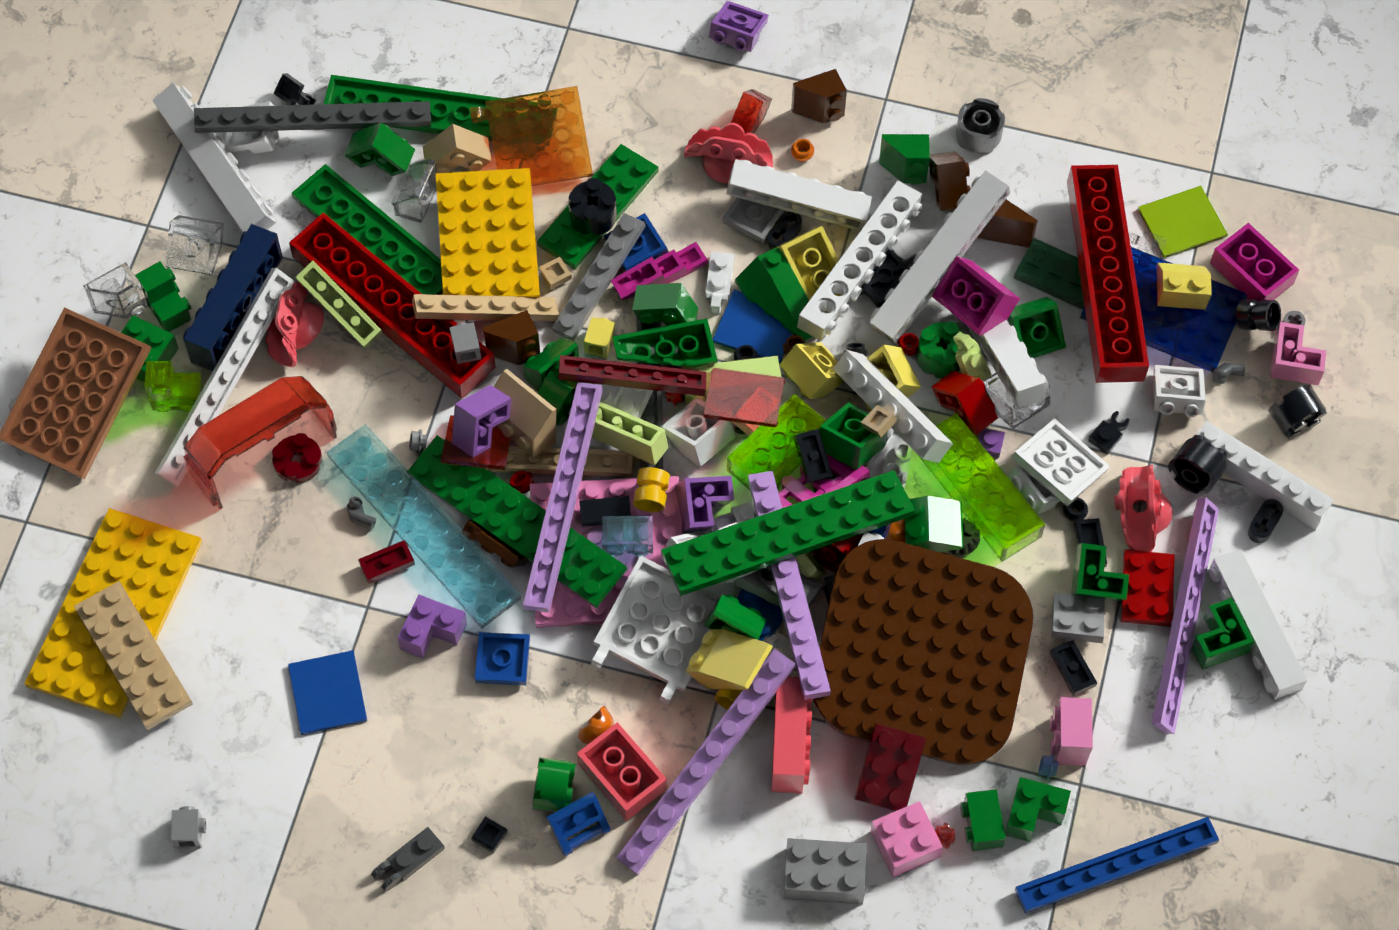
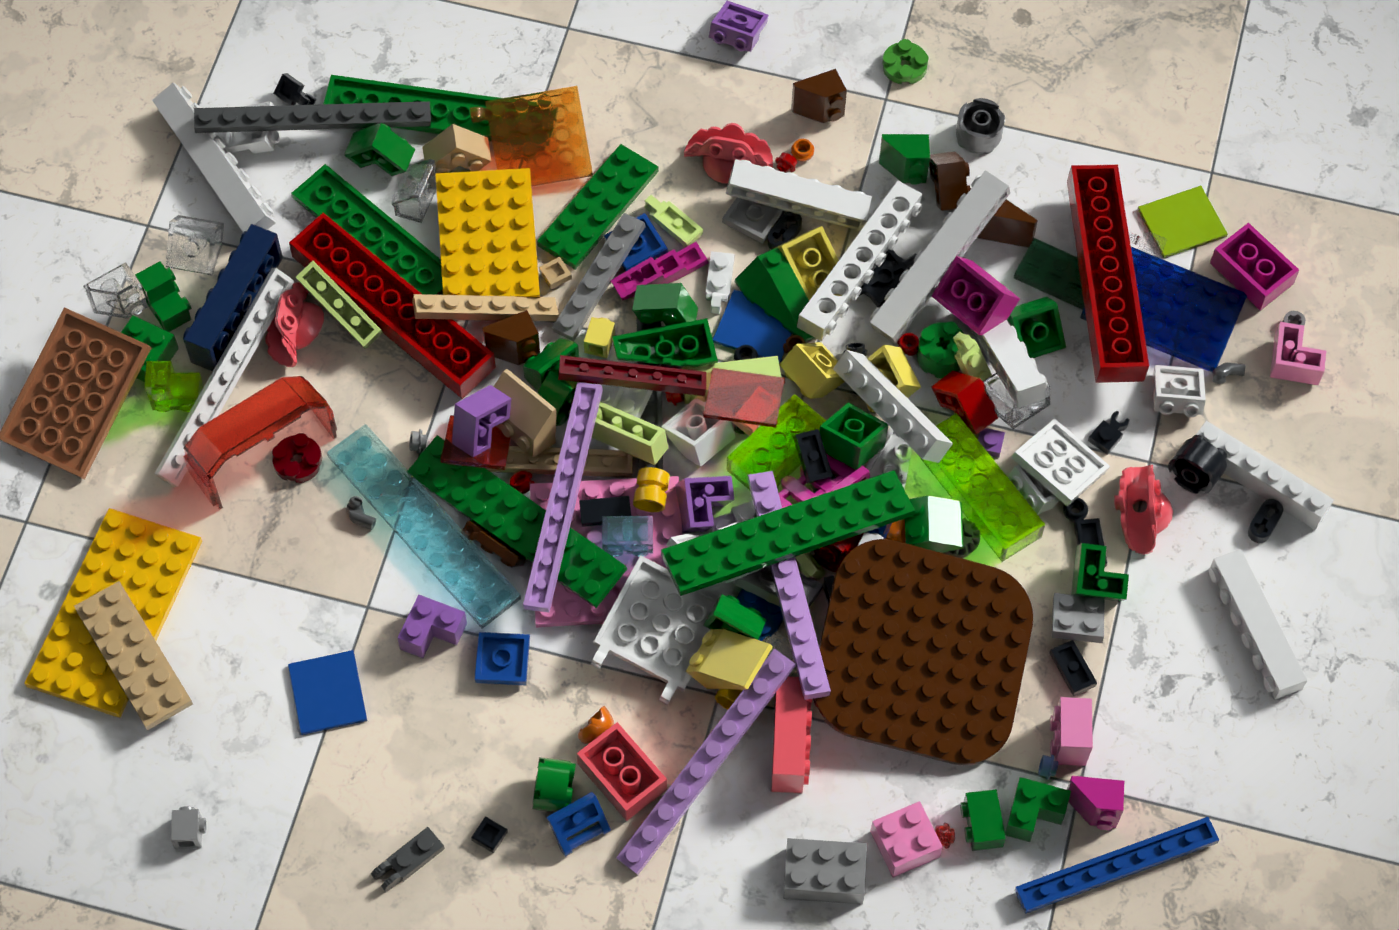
dark red plate [358,540,415,584] -> none
light grey brick [450,322,481,364] -> none
black brick [568,178,617,235] -> none
clear red slope [731,89,773,134] -> none
dark red plate [854,723,926,811] -> none
tan plate [861,405,897,438] -> none
red plate [1121,549,1175,627] -> none
lavender plate [1152,497,1219,735] -> none
light yellow slope [1157,263,1211,310] -> none
green brick [1192,598,1254,670] -> none
black wheel [1236,298,1282,331] -> none
black brick [1268,384,1327,440] -> none
none -> yellowish green hinge [644,195,703,247]
none -> red plate [775,152,798,173]
none -> bright green plate [882,39,929,84]
none -> dark pink slope [1067,776,1125,830]

